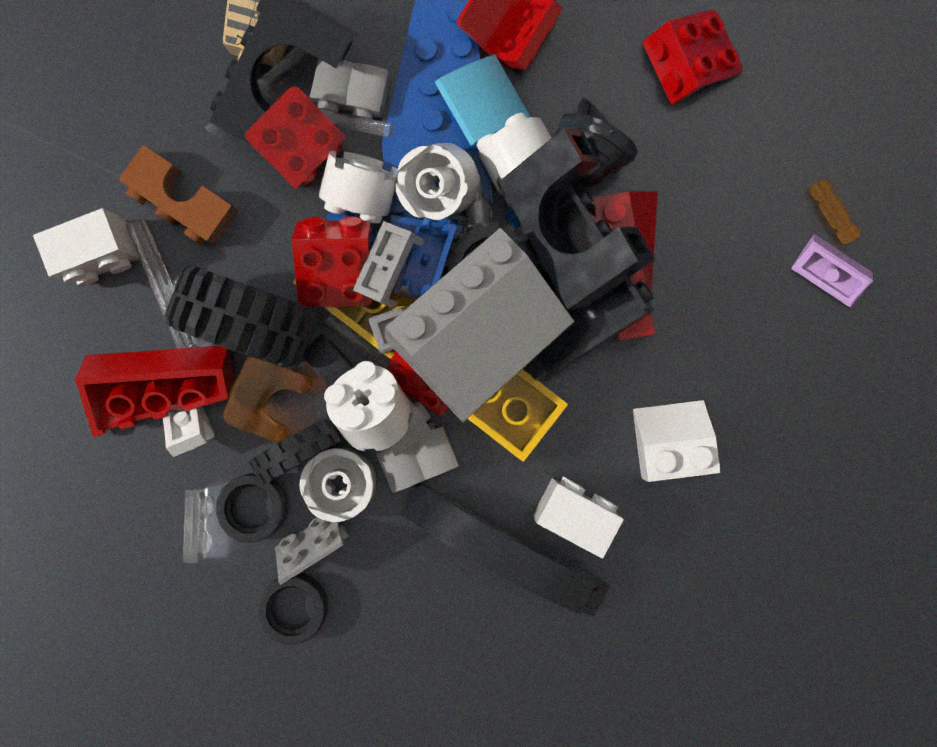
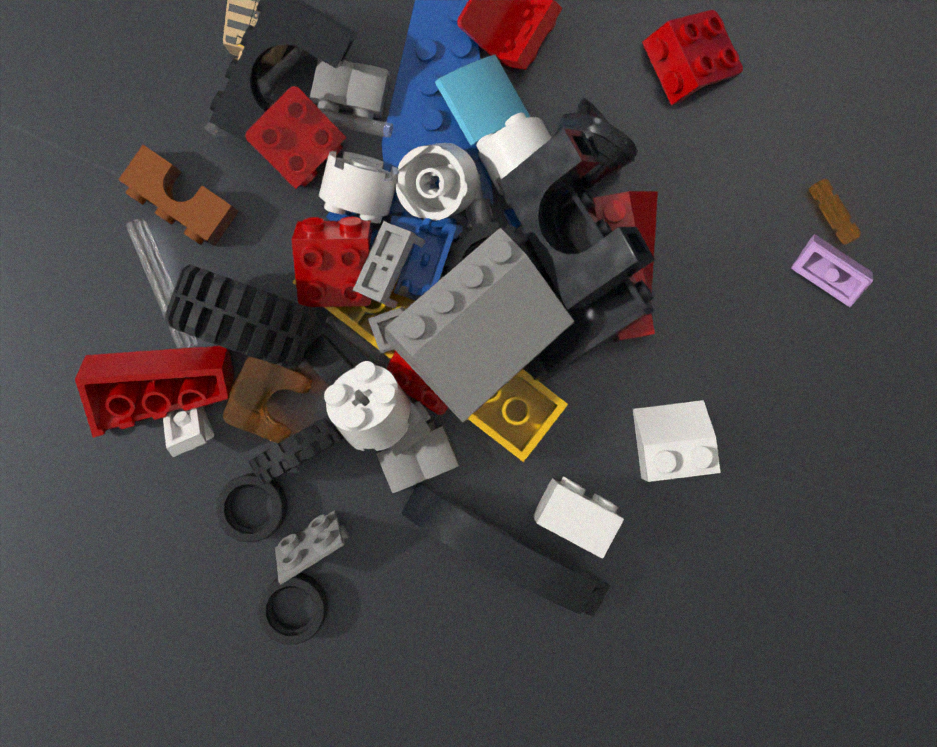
white brick [33,208,141,286] -> none
clear plate [183,487,213,563] -> none
white brick [300,447,377,522] -> none

